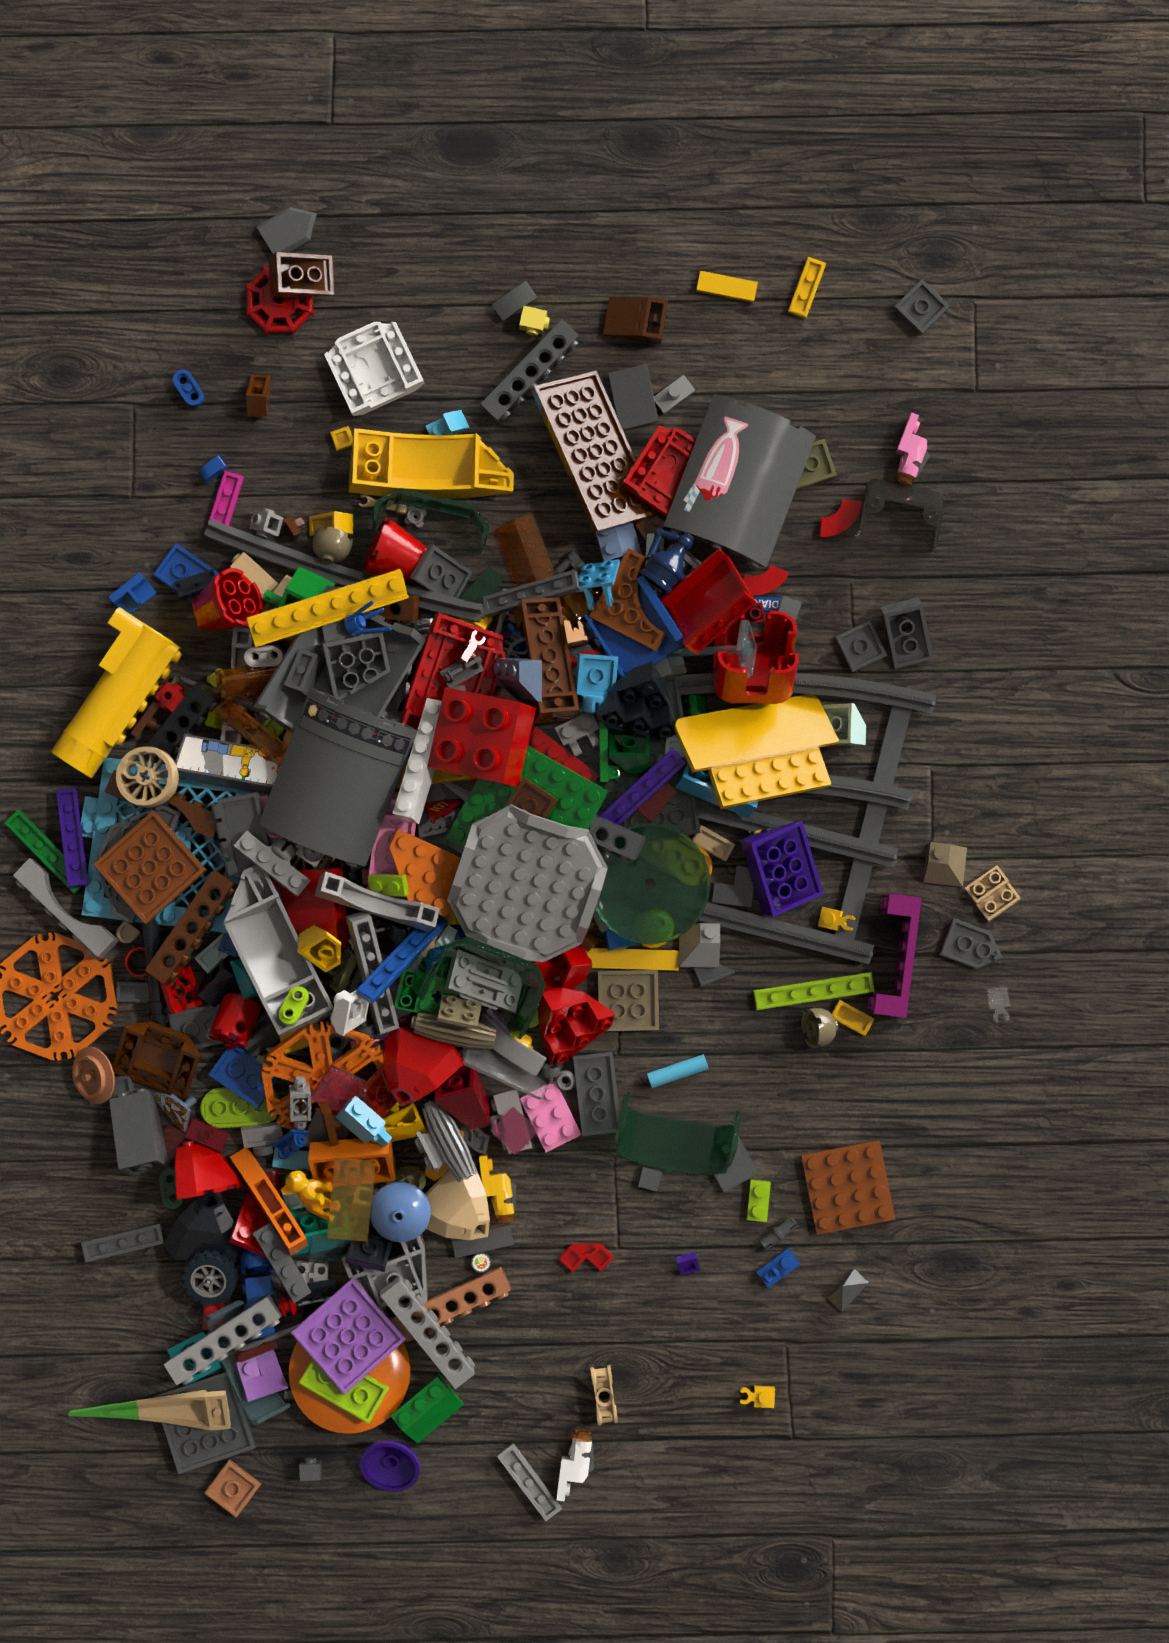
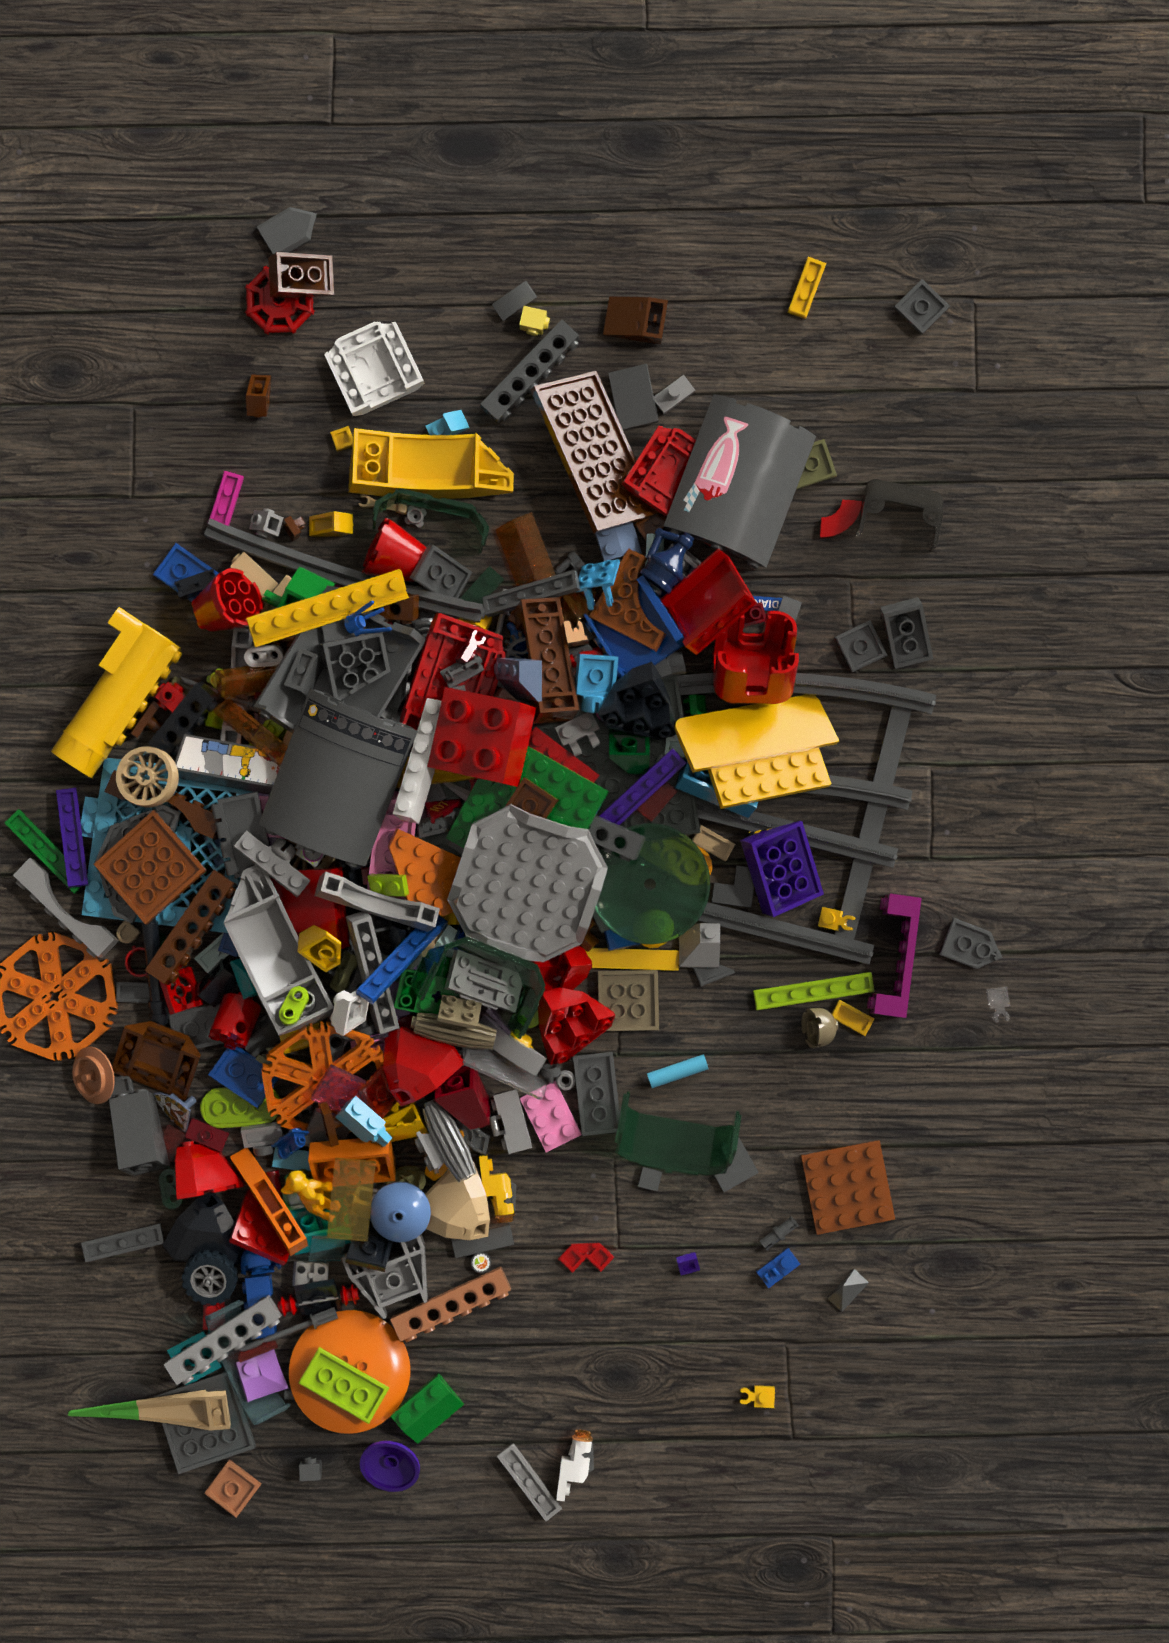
blue panel [109,572,157,614] -> none
blue plate [173,370,204,407] -> none
blue piece [198,456,229,483] -> none
dark grey plate [252,1222,311,1303] -> none
light grey piece [289,1076,312,1130] -> none
medium lavender tile [291,1278,406,1395] -> none
dark tan cylinder [312,527,353,564] -> none
light grey brick [380,1276,475,1389] -> none
clear pink piece [490,1106,539,1155] -> none
tan piece [590,1365,618,1426] -> none
green hinge [599,722,620,783] -> none
clear light blue tile [668,620,757,677] -> none
yellow tile [696,271,758,303] -> none
red tile [743,565,789,596] -> none
lime plate [746,1179,771,1222] -> none
light aqua slope [822,703,866,746] -> none
bright pink plate [896,413,930,486] -> none
dark tan slope [923,842,967,887] -> none
tan slope [965,865,1021,923] -> none

